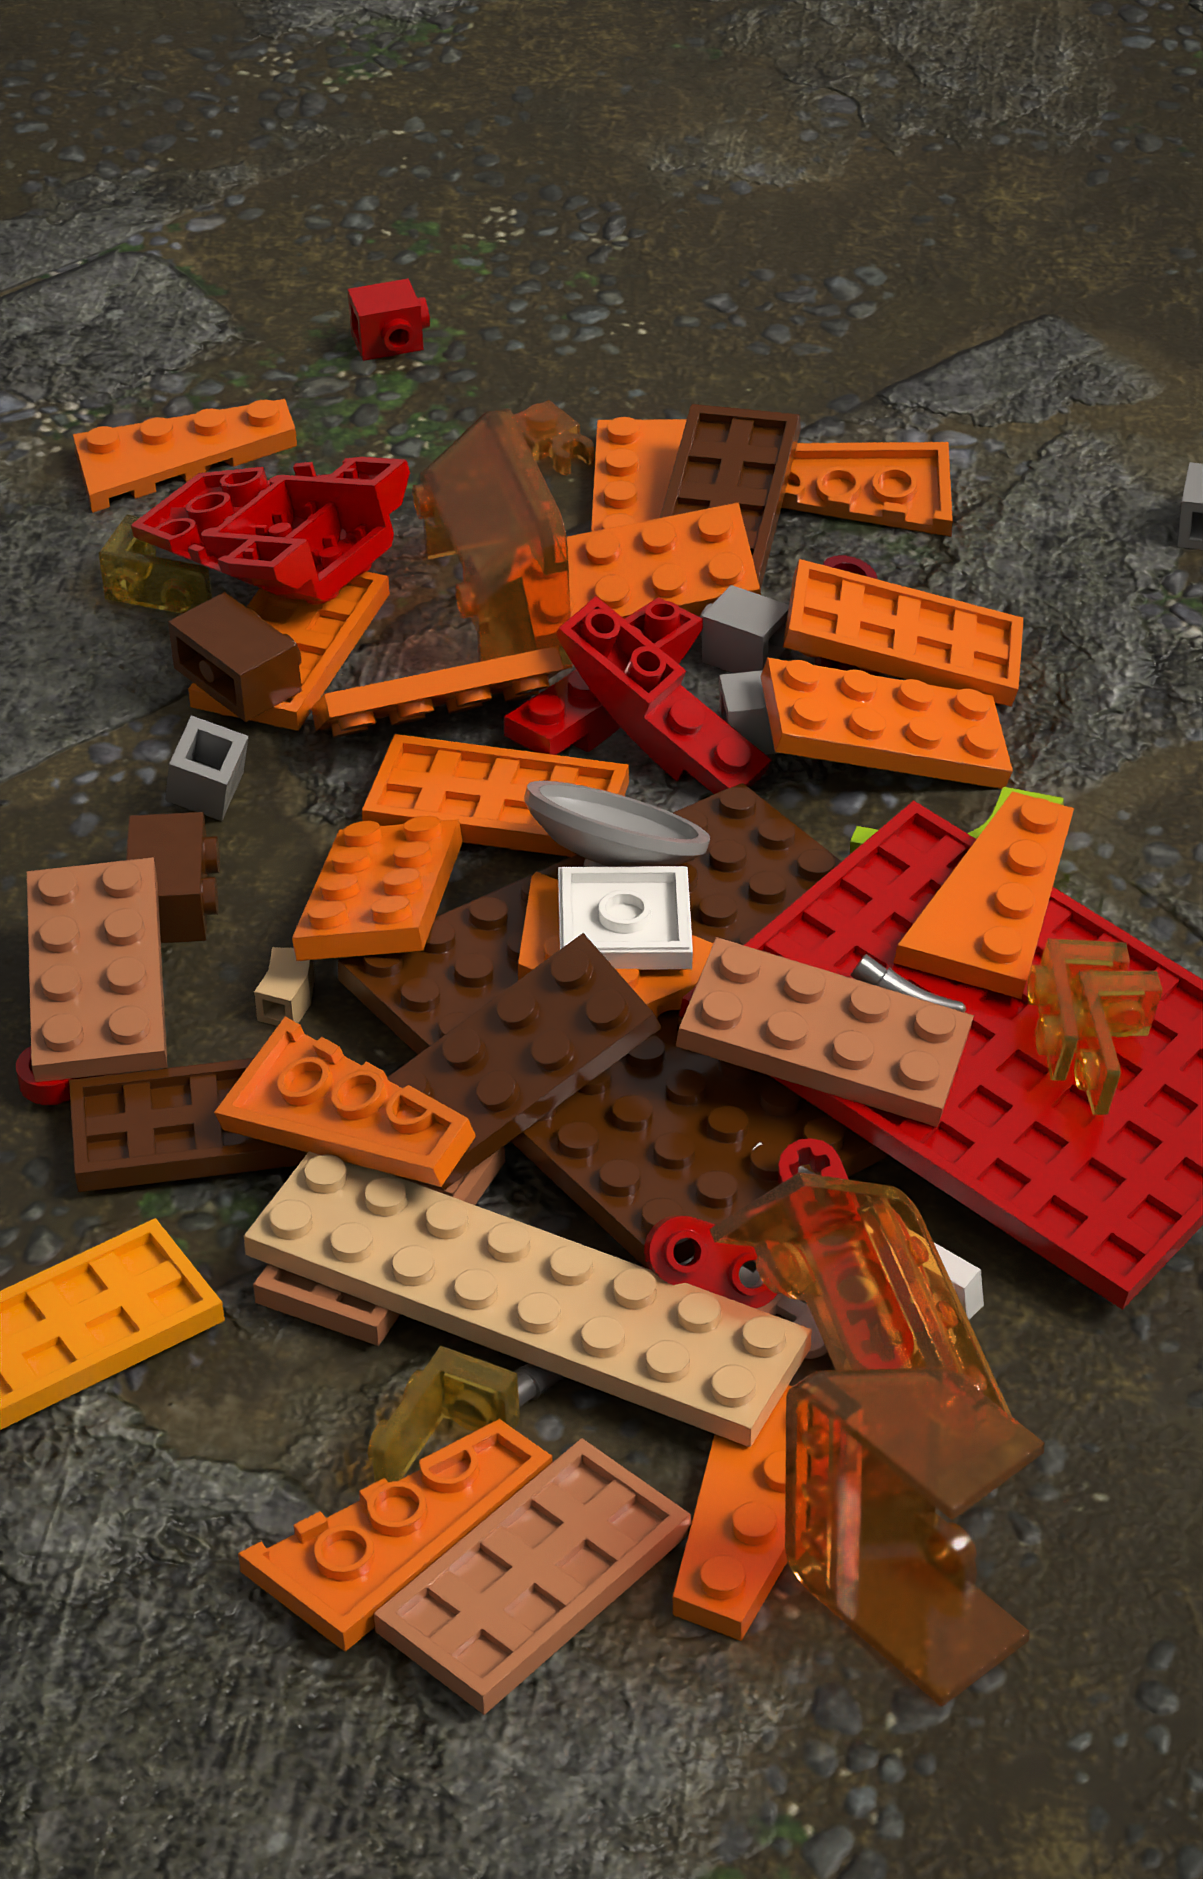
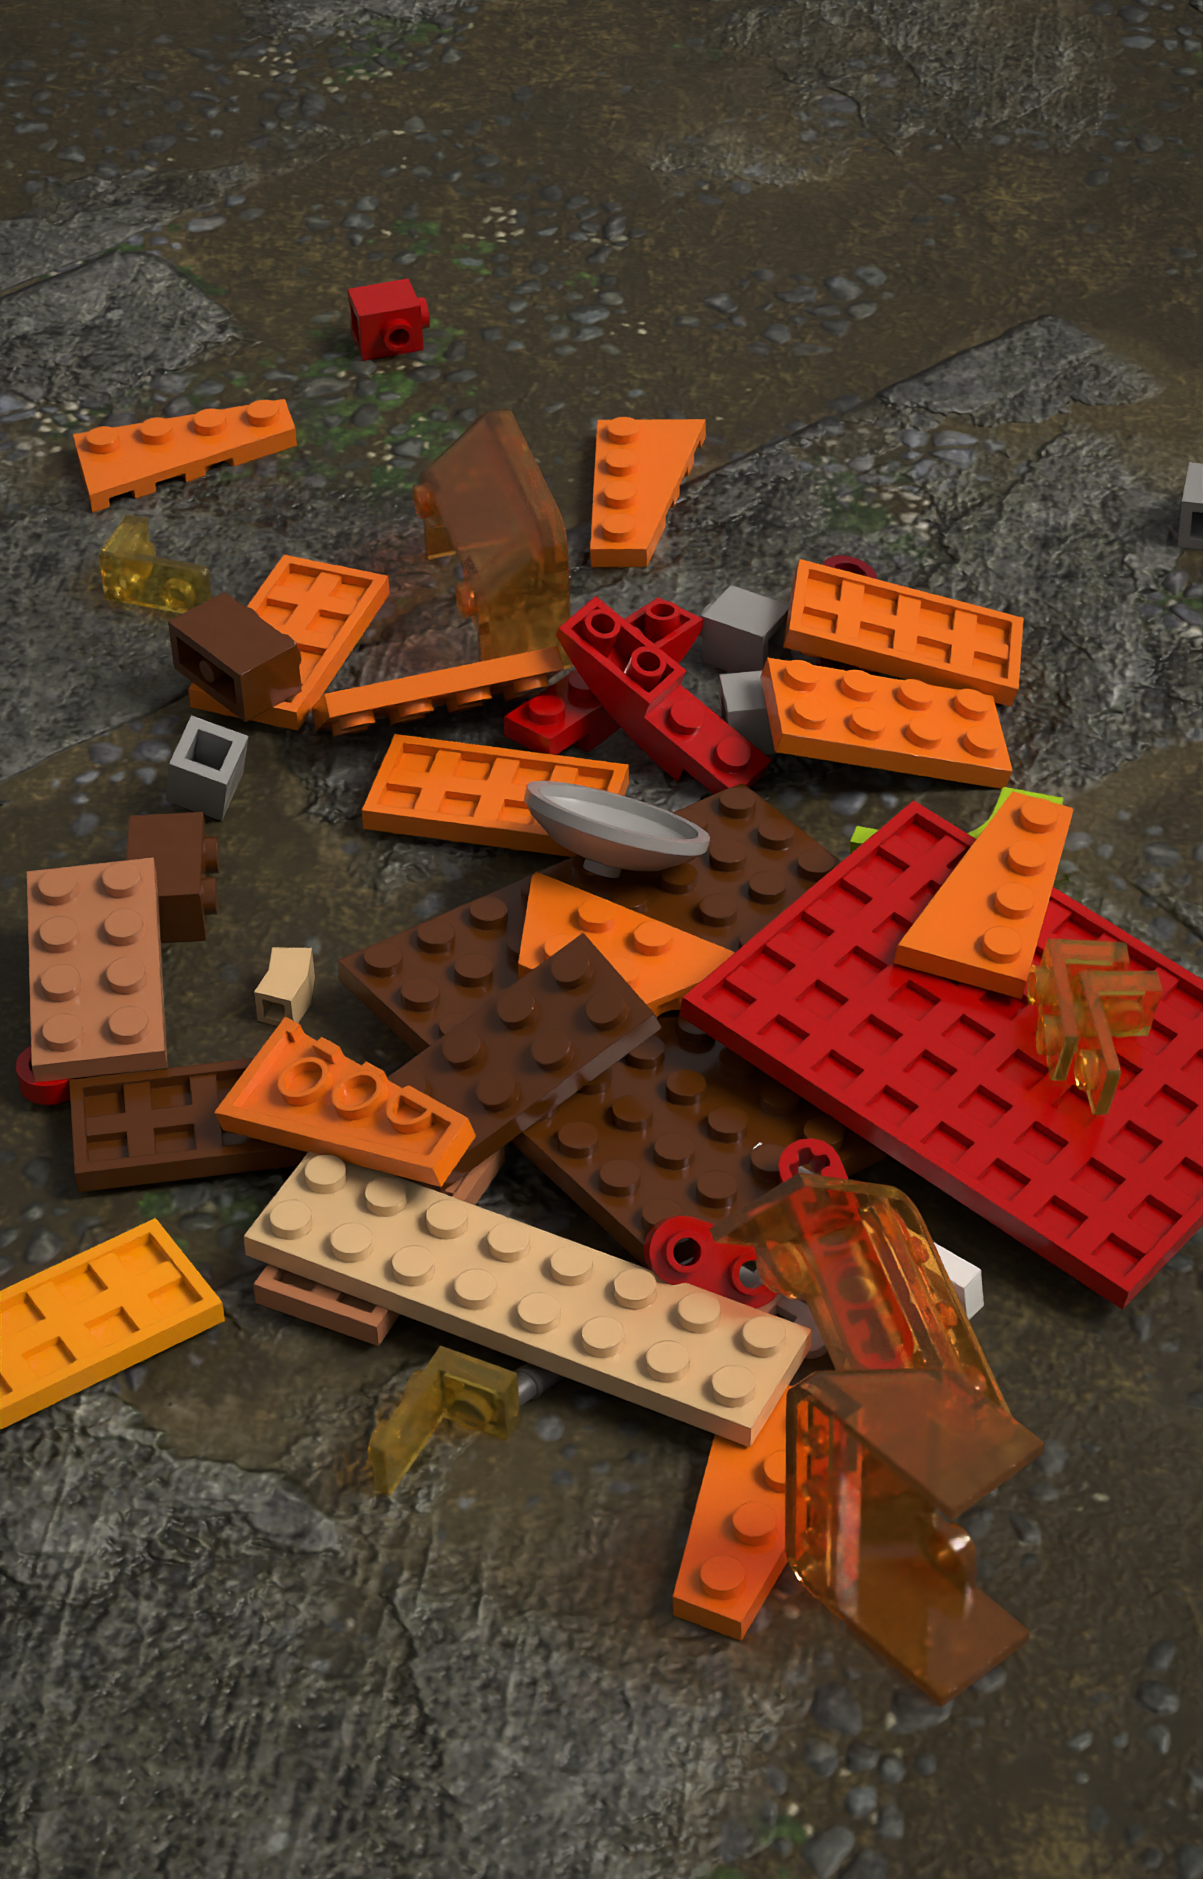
red wedge [131,457,410,604] -> none
orange wing [238,1419,553,1652] -> none
orange plate [292,815,463,961] -> none
nougat plate [374,1438,691,1715] -> none
clear orange plate [505,400,594,475] -> none
orange plate [515,502,761,648] -> none
white tile [558,866,693,970] -> none
reddish brown plate [660,404,801,590] -> none
nougat plate [676,937,974,1127] -> none
orange wing [781,442,953,537] -> none
flat silver helmet [850,954,966,1013] -> none

